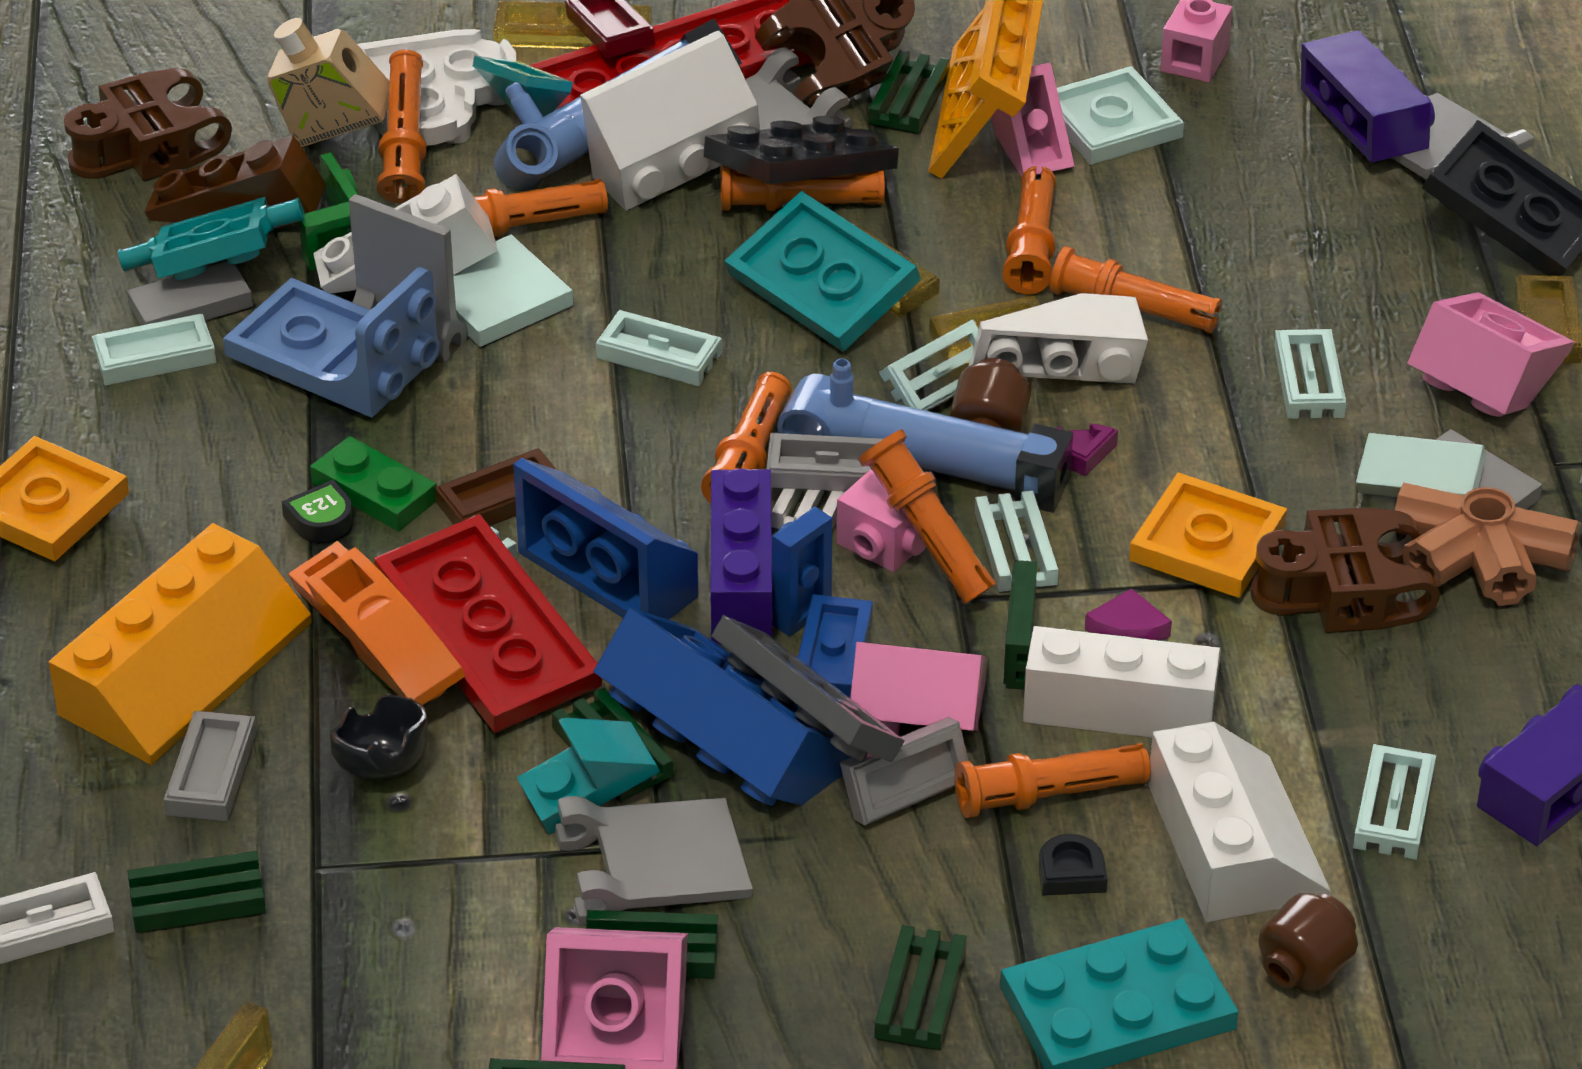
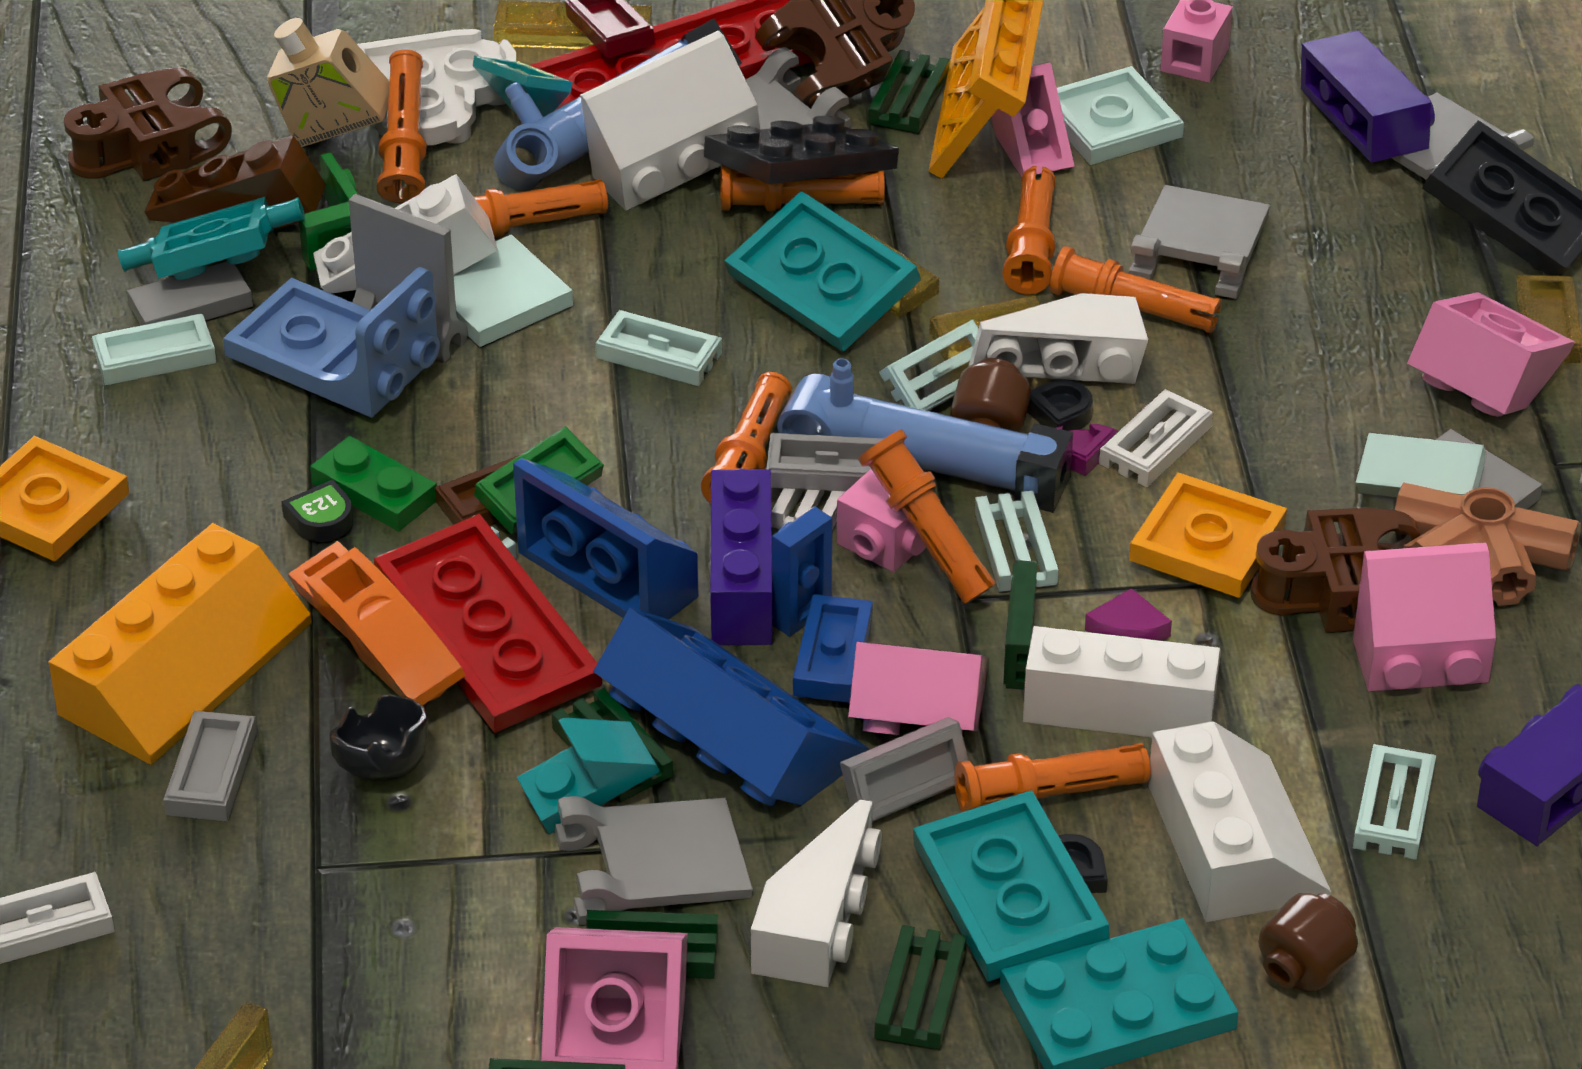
dark green tile [127,851,266,933] -> none
dark grey plate [711,615,905,763] -> none
light aqua tile [1274,329,1346,419] -> none
none -> green tile [474,426,604,534]
none -> white slope [751,800,882,987]
none -> teal plate [913,790,1110,982]
none -> black tile [1027,380,1093,431]
none -> white tile [1099,389,1213,487]
none -> light grey flag [1129,185,1270,299]
none -> bright pink slope [1353,543,1496,692]

